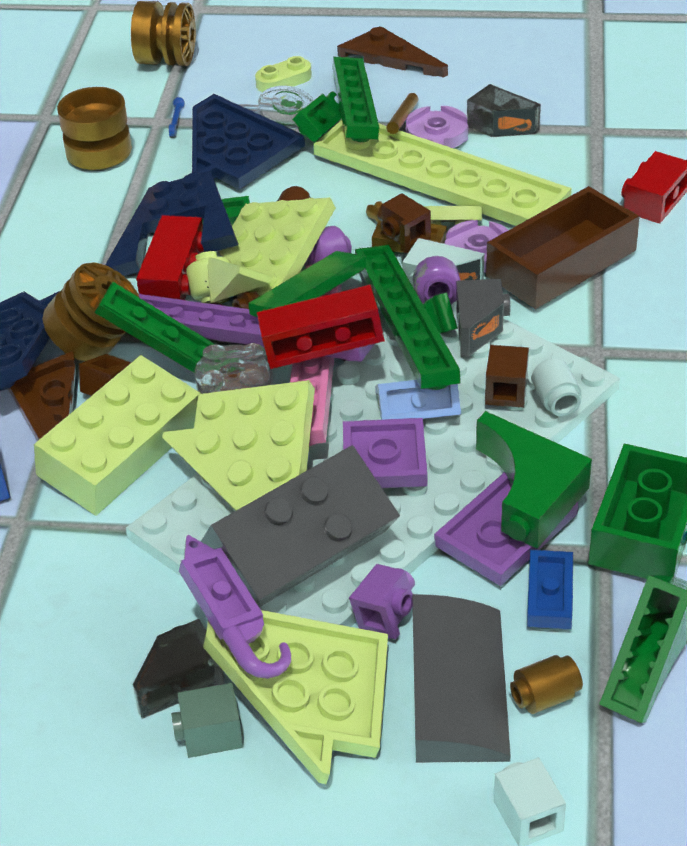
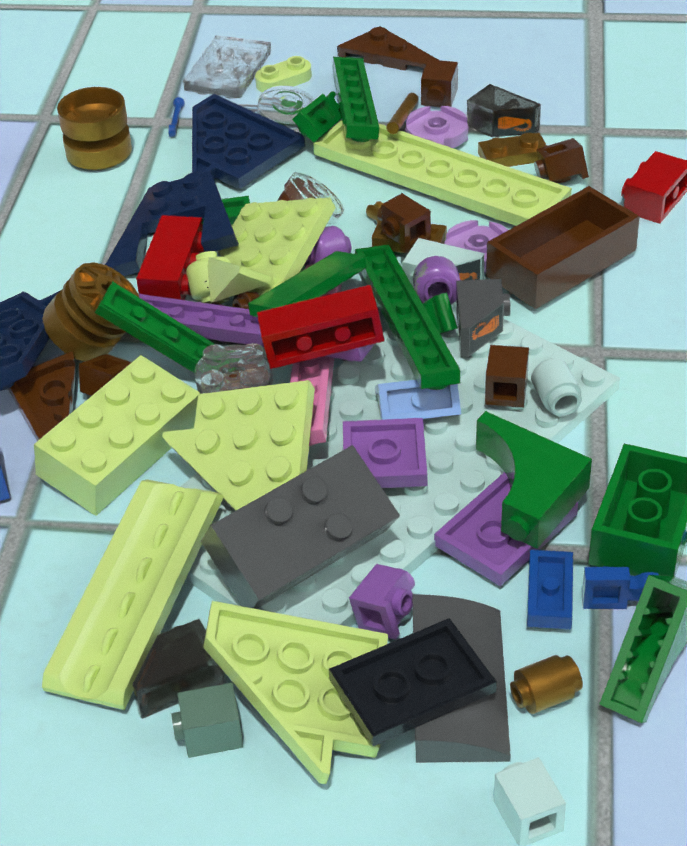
pearl gold wheel [131,1,196,66] -> none
medium lavender plate [179,535,291,679] -> none
yellowish green plate [424,206,482,225] -> none
none -> yellowish green plate [42,480,224,710]
none -> clear plate [183,35,271,99]
none -> clear piece [284,172,344,225]
none -> black tile [329,618,497,746]
none -> reddish brown brick [421,59,458,107]
none -> pearl gold plate [478,132,547,167]
none -> reddish brown brick [534,138,589,183]
none -> blue plate [582,566,659,609]

